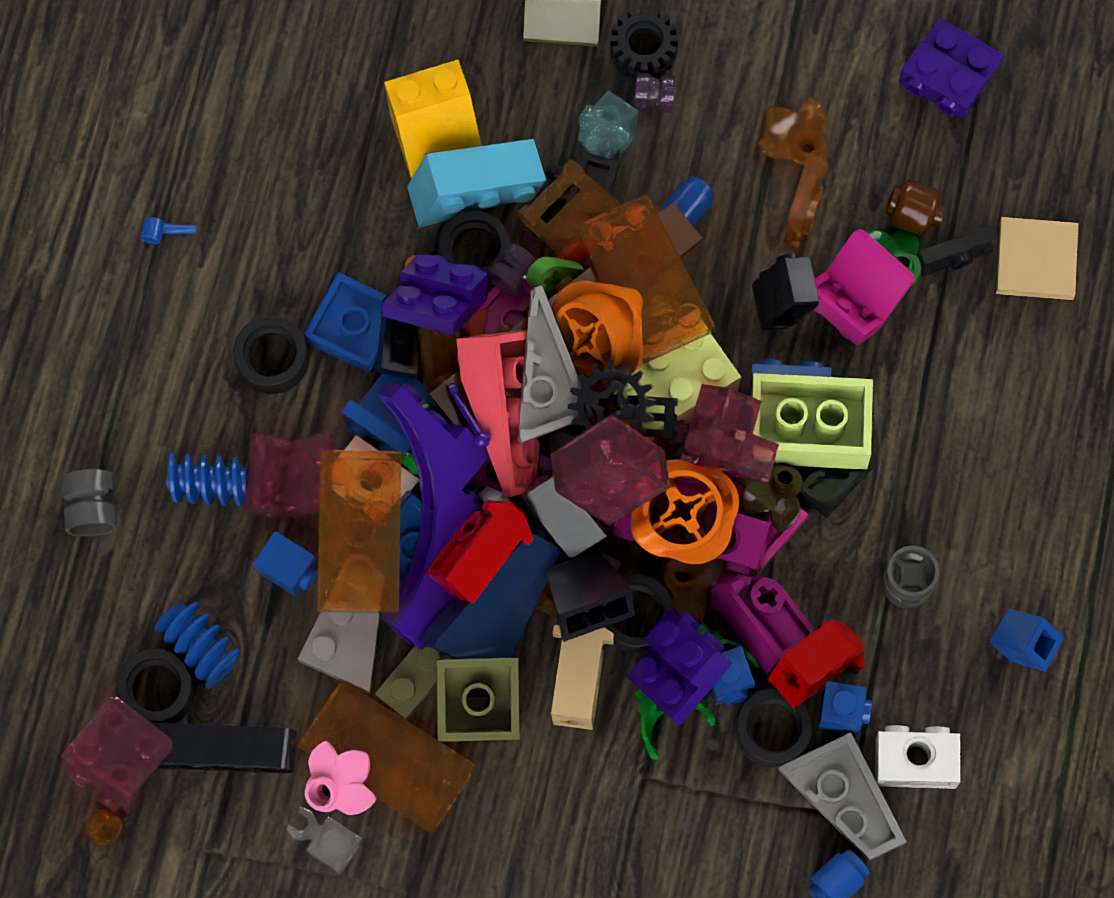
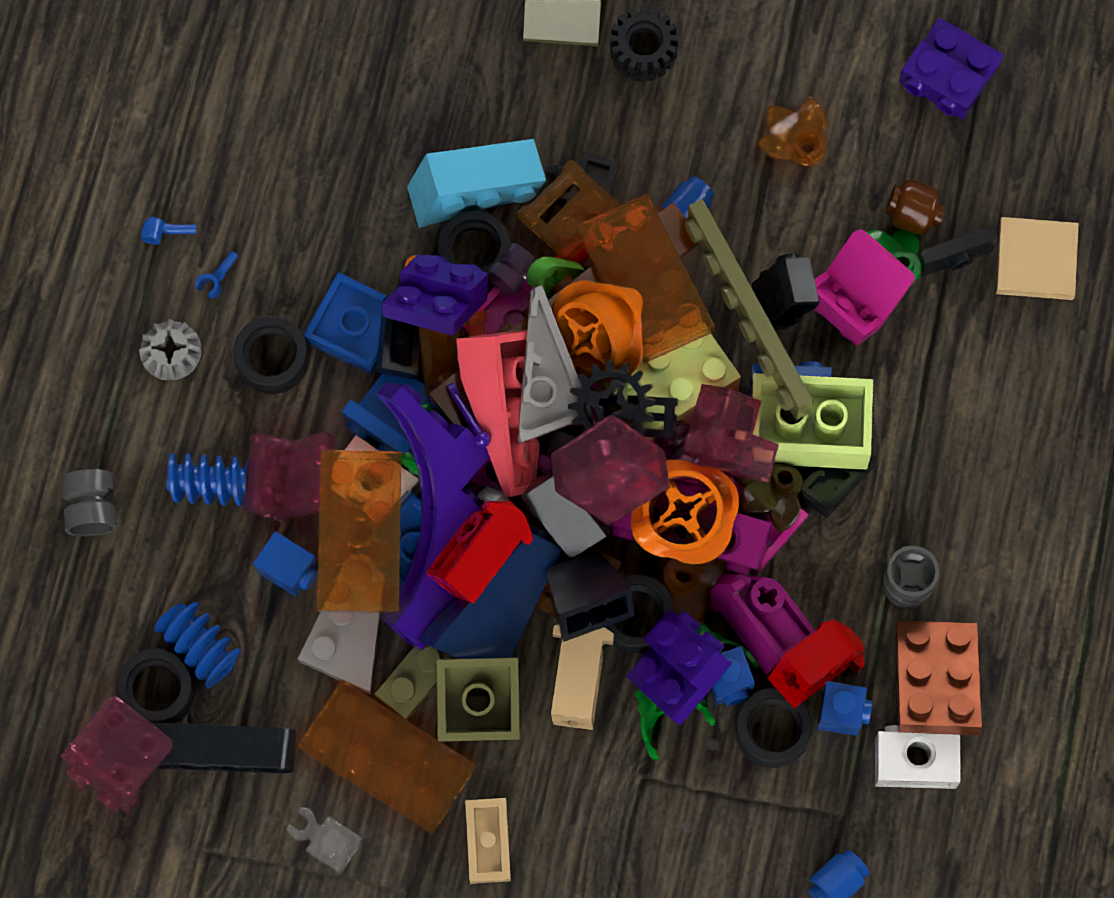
clear orange hinge [86,809,122,846] -> none
bright pink plate [305,741,376,815] -> none
yellow slope [384,60,482,179] -> none
clear light blue brick [578,90,639,159] -> none
clear purple wheel [634,72,676,113] -> none
light grey wing [778,732,906,861] -> none
clear orange plate [784,155,828,246] -> none
blue brick [990,608,1064,672] -> none
none -> light grey gear [139,319,202,381]
none -> blue hand [195,251,239,299]
none -> tan plate [465,798,511,884]
none -> olive plate [685,199,813,420]
none -> plate [896,621,982,735]

